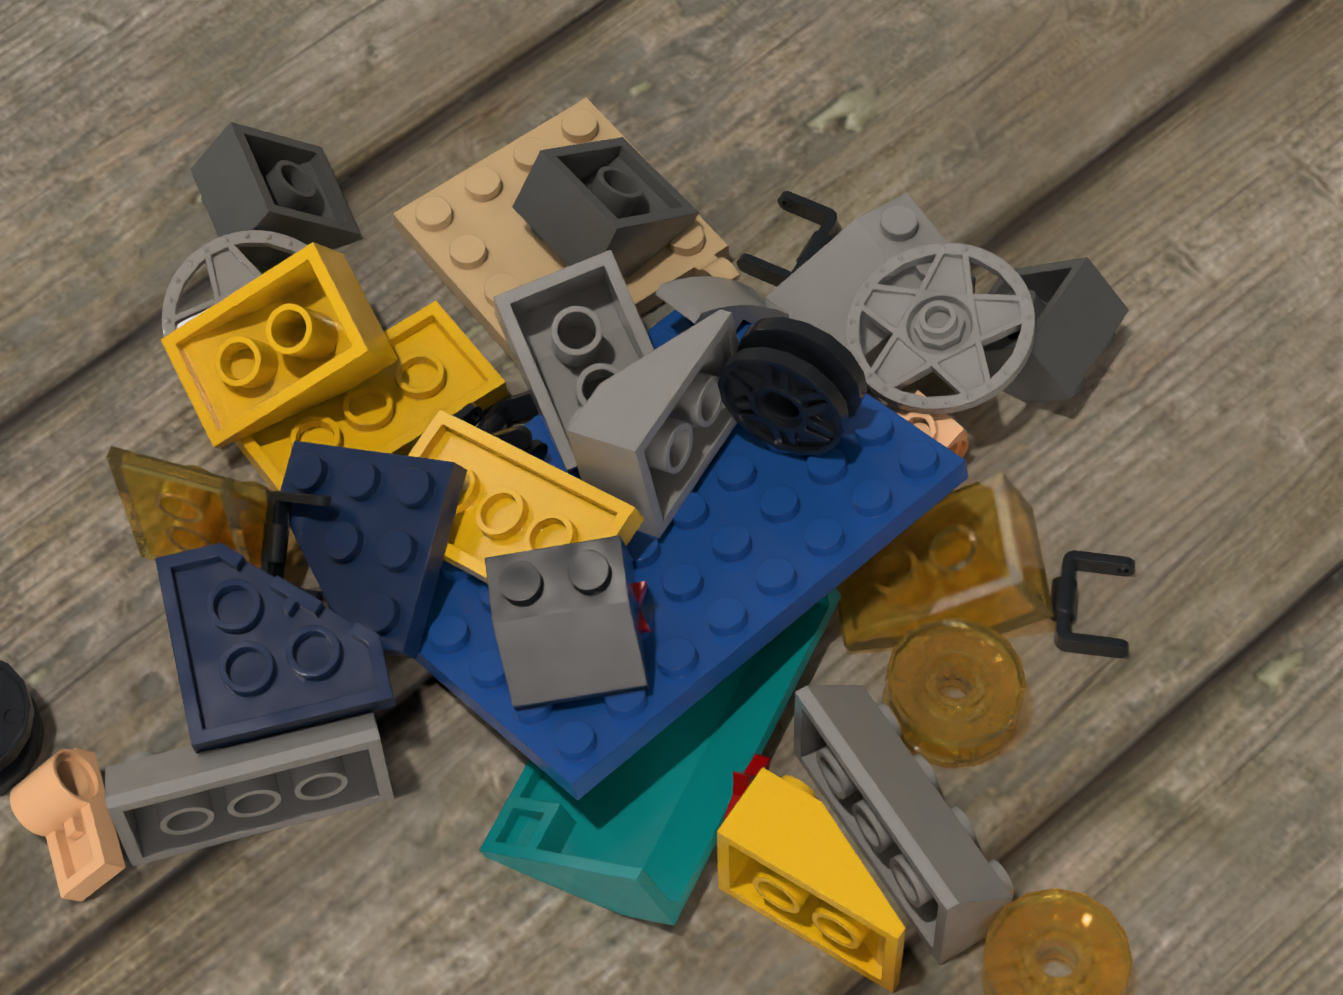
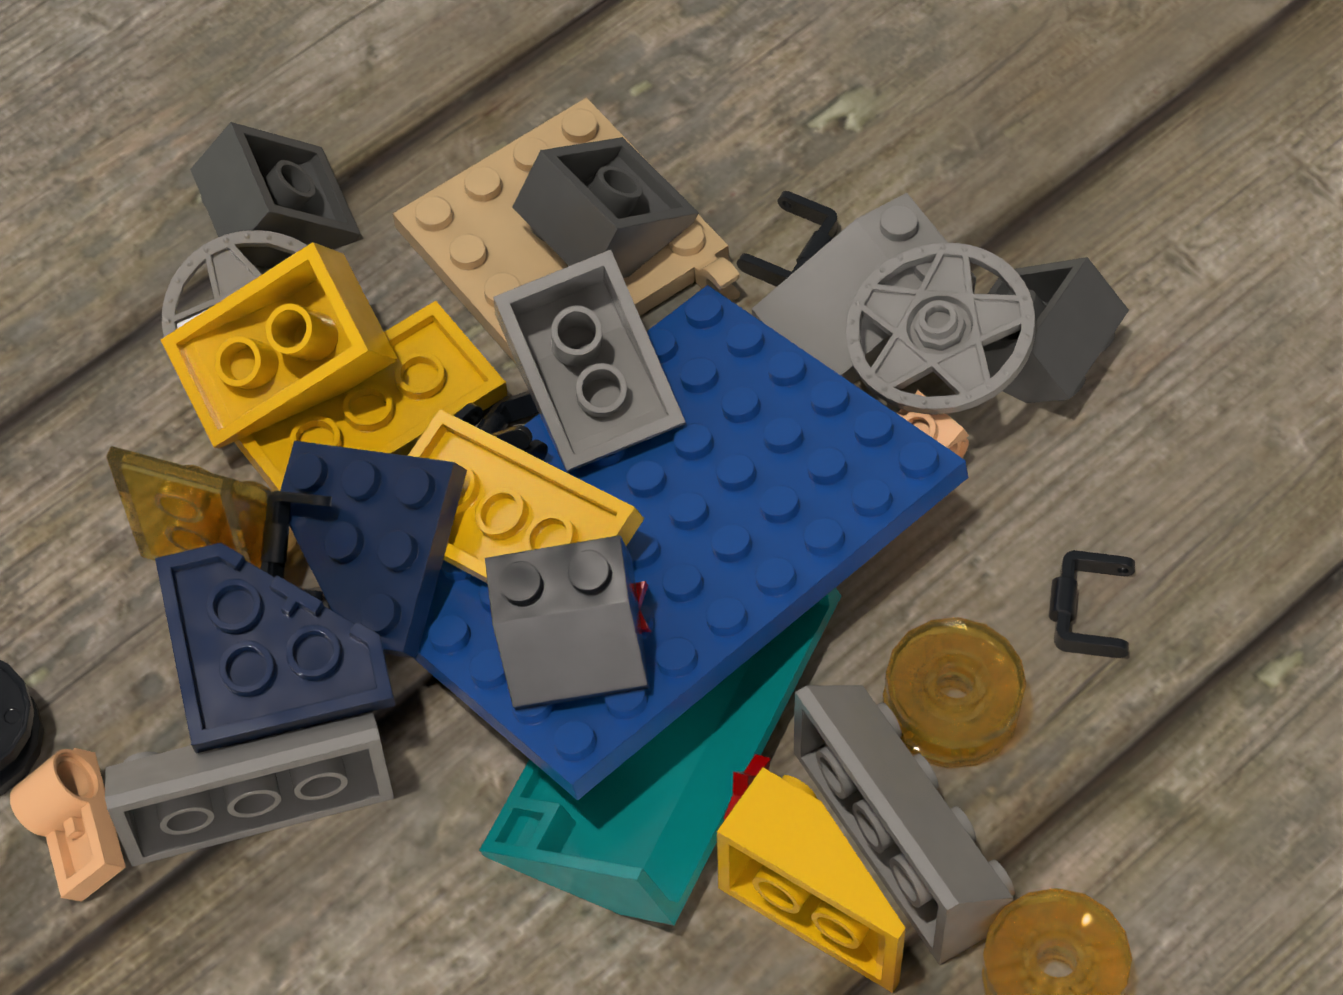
light grey slope [566,309,739,538] -> none
light grey slope [655,276,789,330] -> none
black wheel [718,317,867,455] -> none
clear yellow slope [836,472,1054,652] -> none

